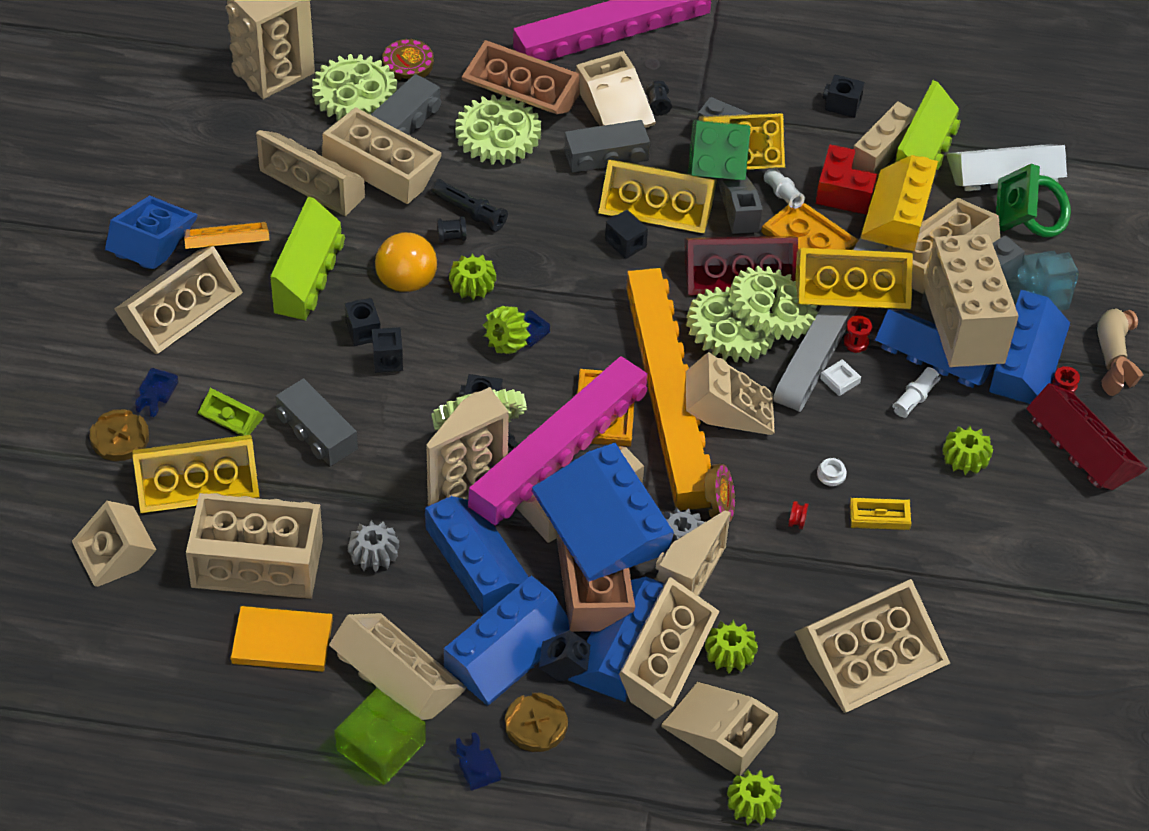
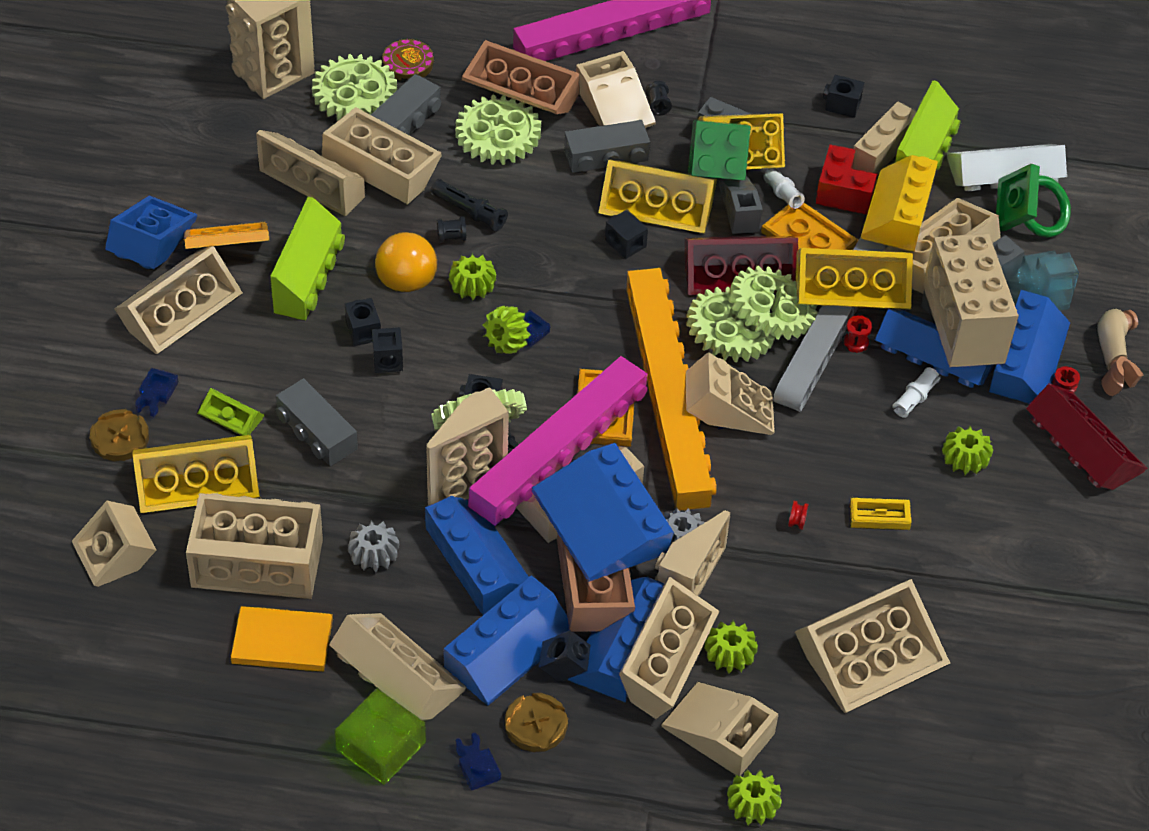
pearl gold tile [704,464,735,522] -> none
white plate [817,458,847,486] -> none
white tile [820,359,861,396] -> none

